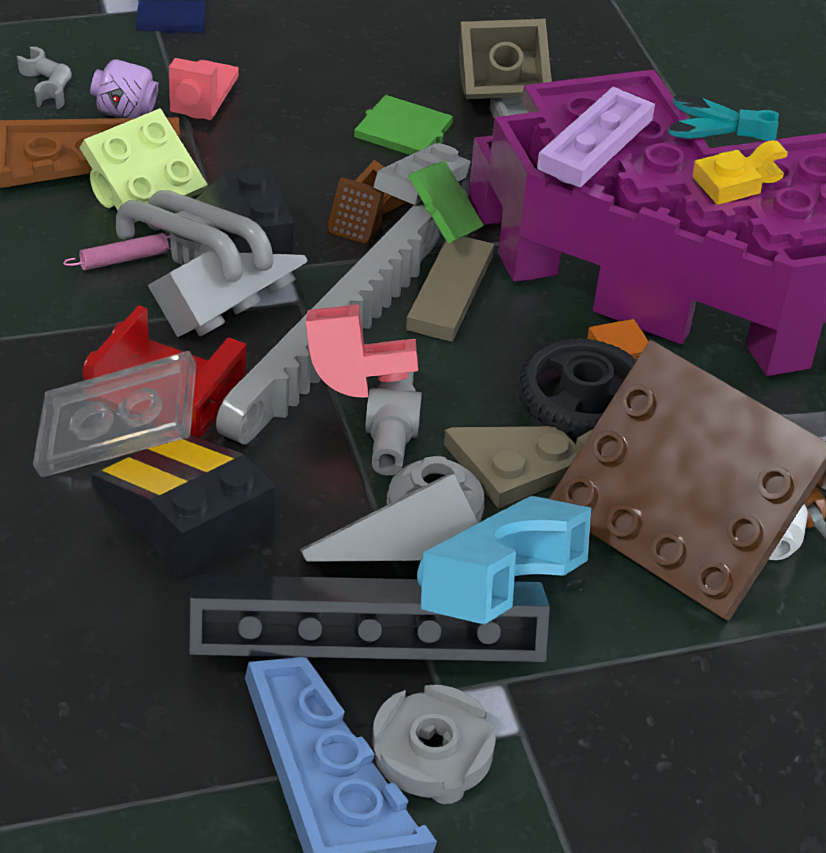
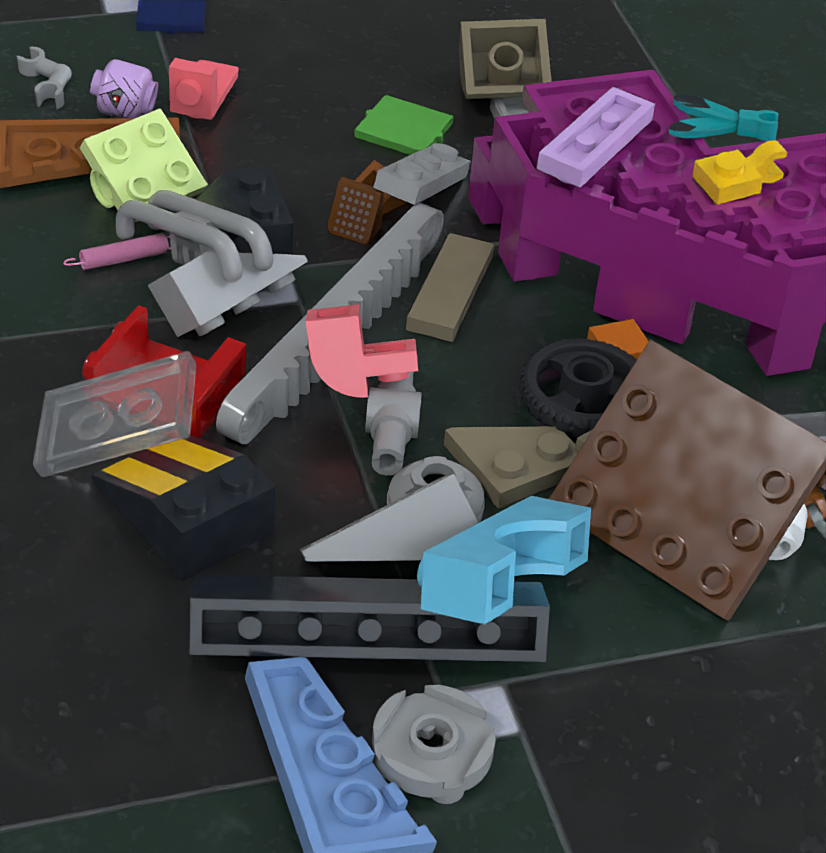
bright green piece [408,160,484,244] -> none

